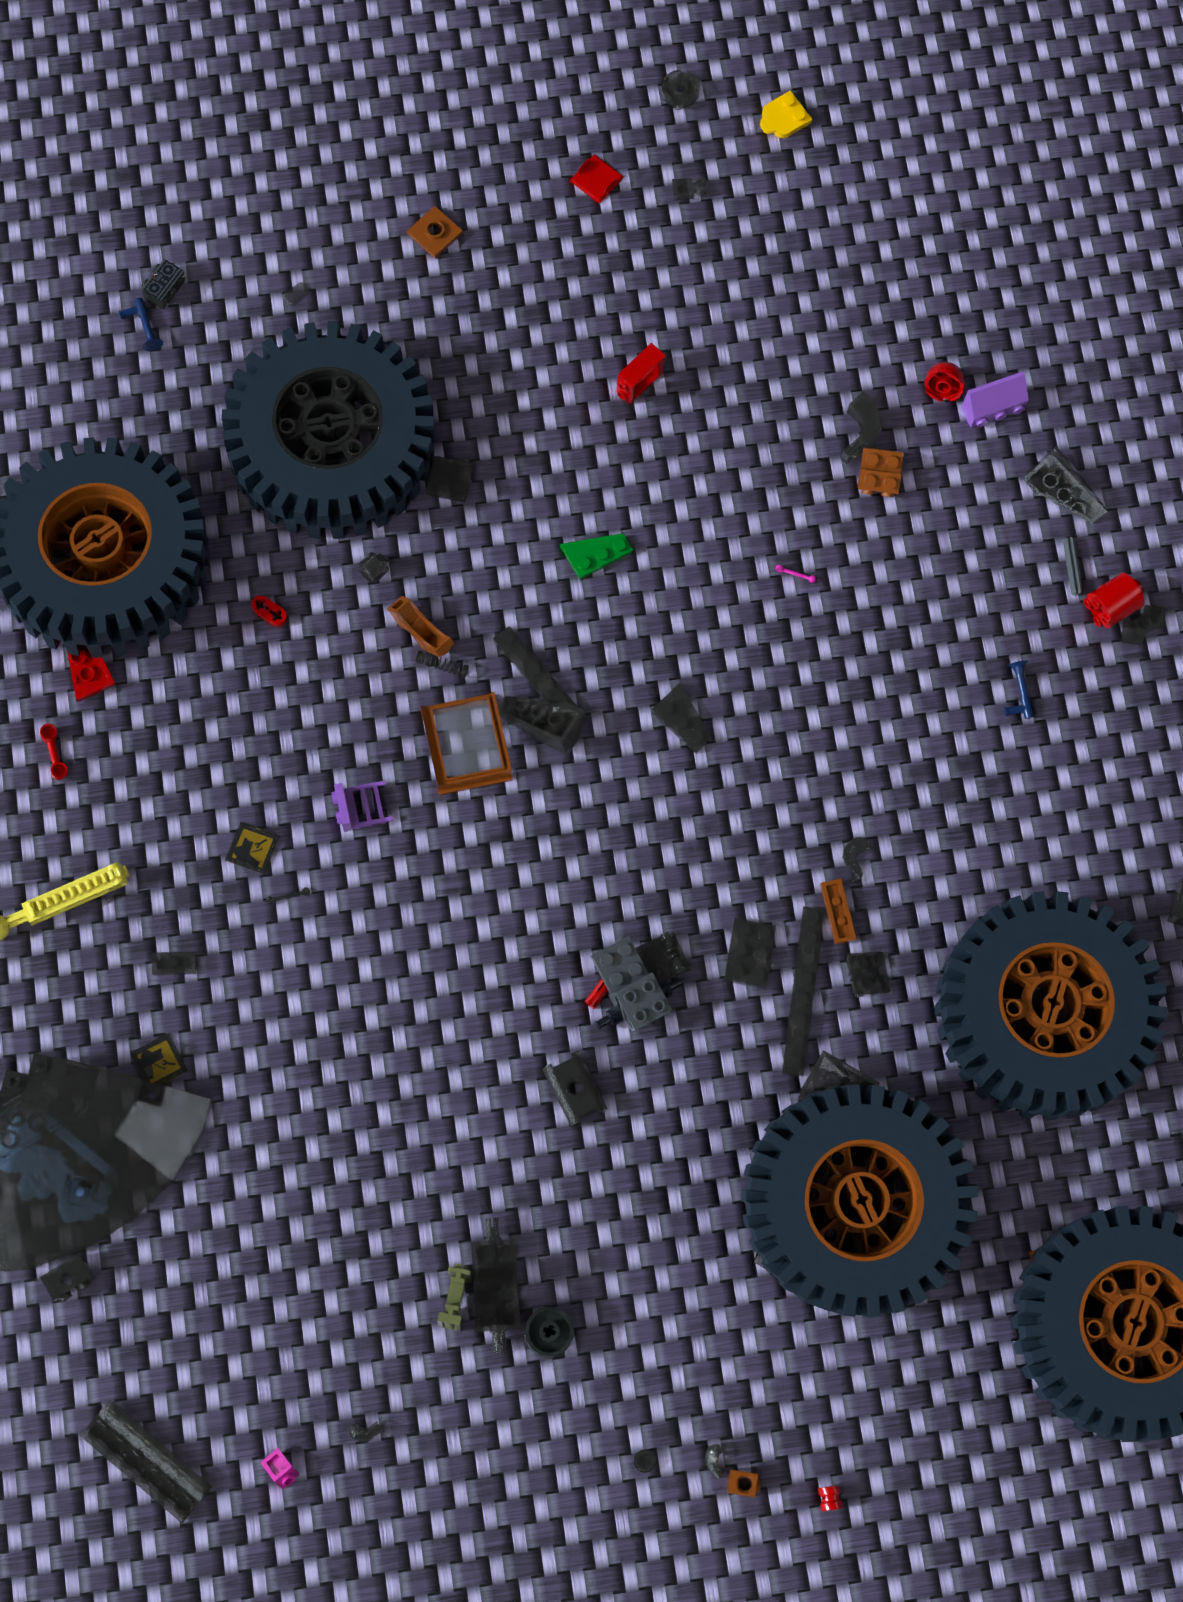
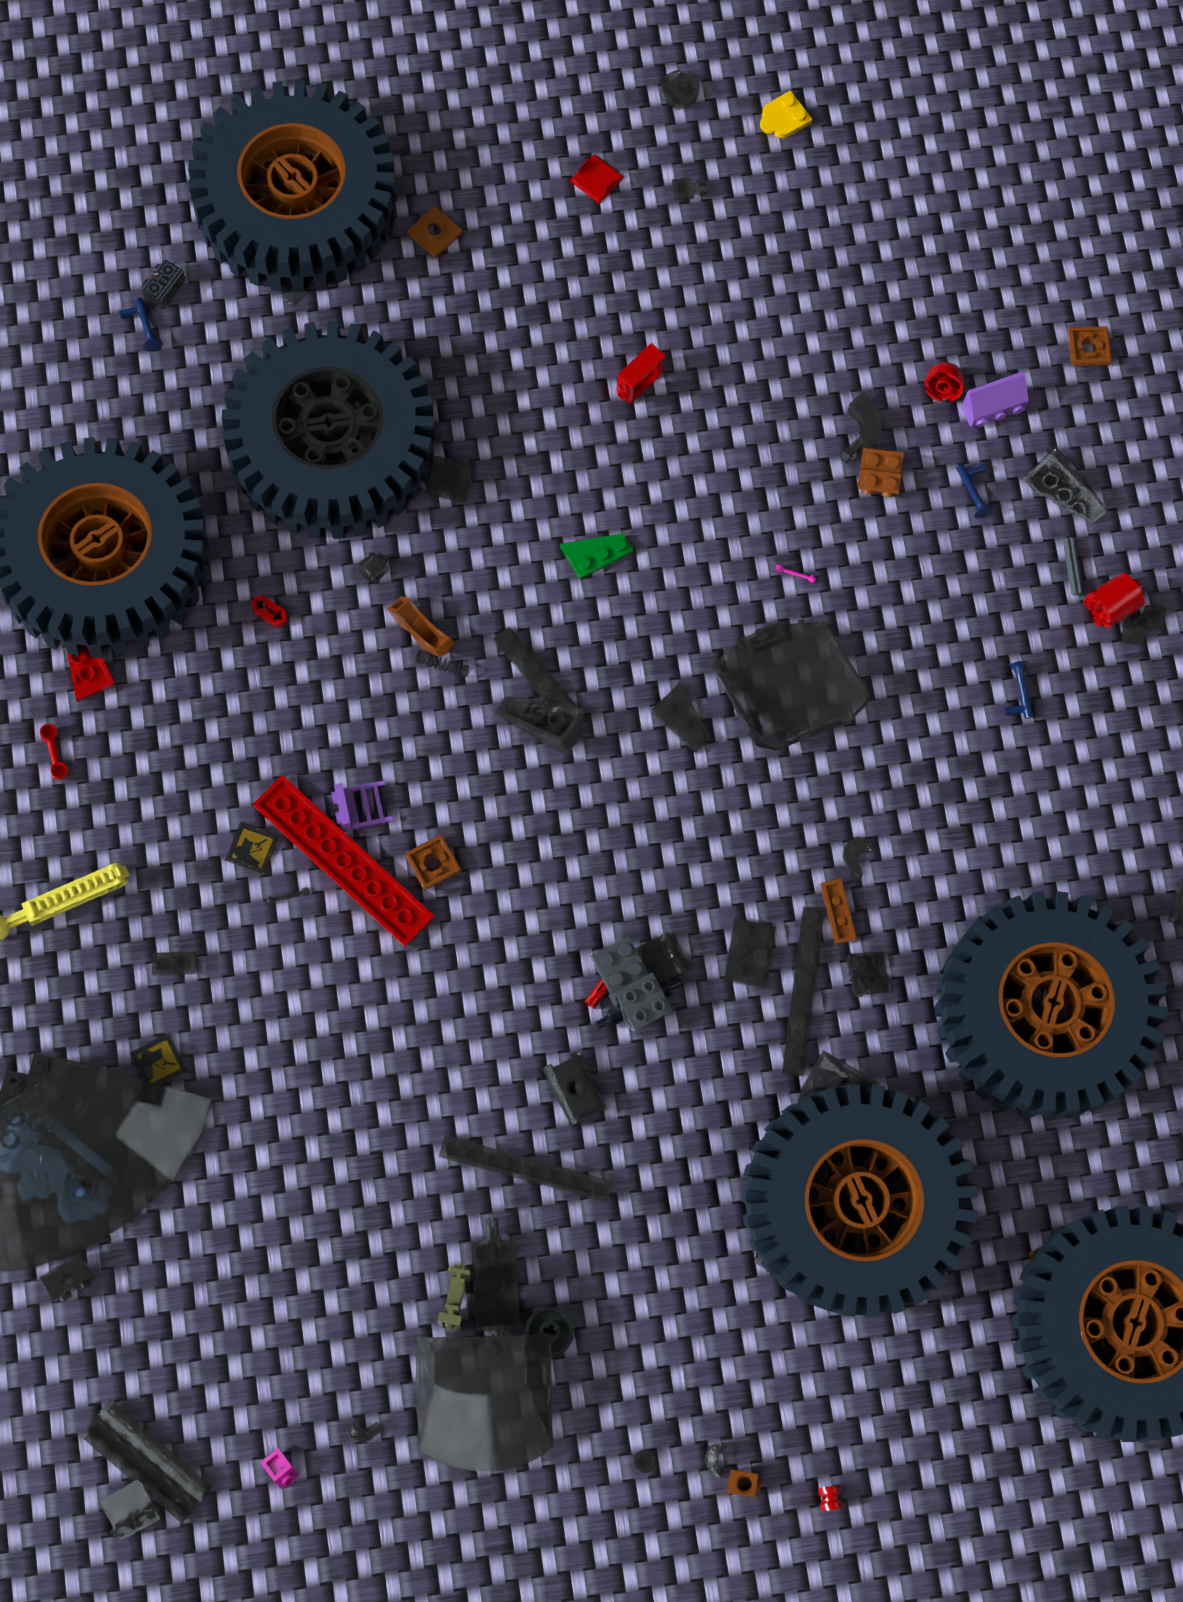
piece [420,692,513,796] -> none
none -> clear smoke hinge [99,1479,161,1541]
none -> black wheel [188,80,397,292]
none -> red plate [253,775,434,948]
none -> dark orange piece [404,834,462,891]
none -> clear smoke windscreen [415,1332,554,1472]
none -> clear smoke plate [439,1135,613,1203]
none -> clear smoke windscreen [712,620,870,751]
none -> dark blue piece [956,464,993,518]
none -> dark orange piece [1067,326,1112,367]

